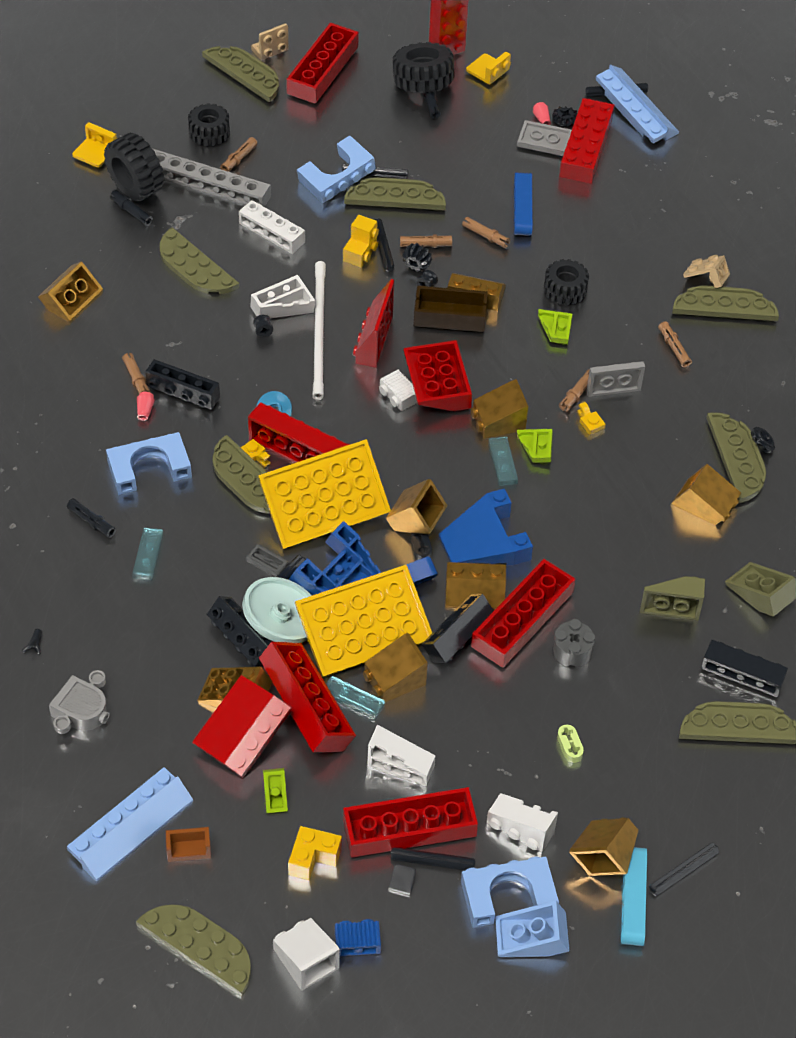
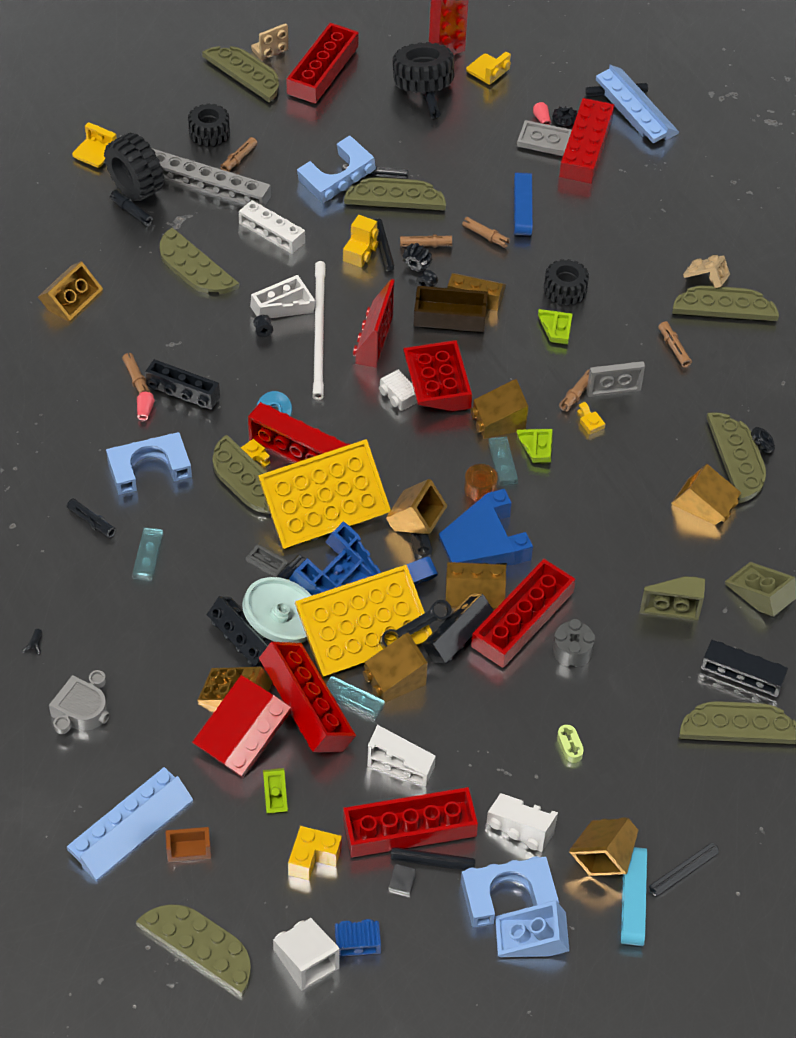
none -> black piece [380,600,452,649]
none -> clear orange piece [464,464,498,501]

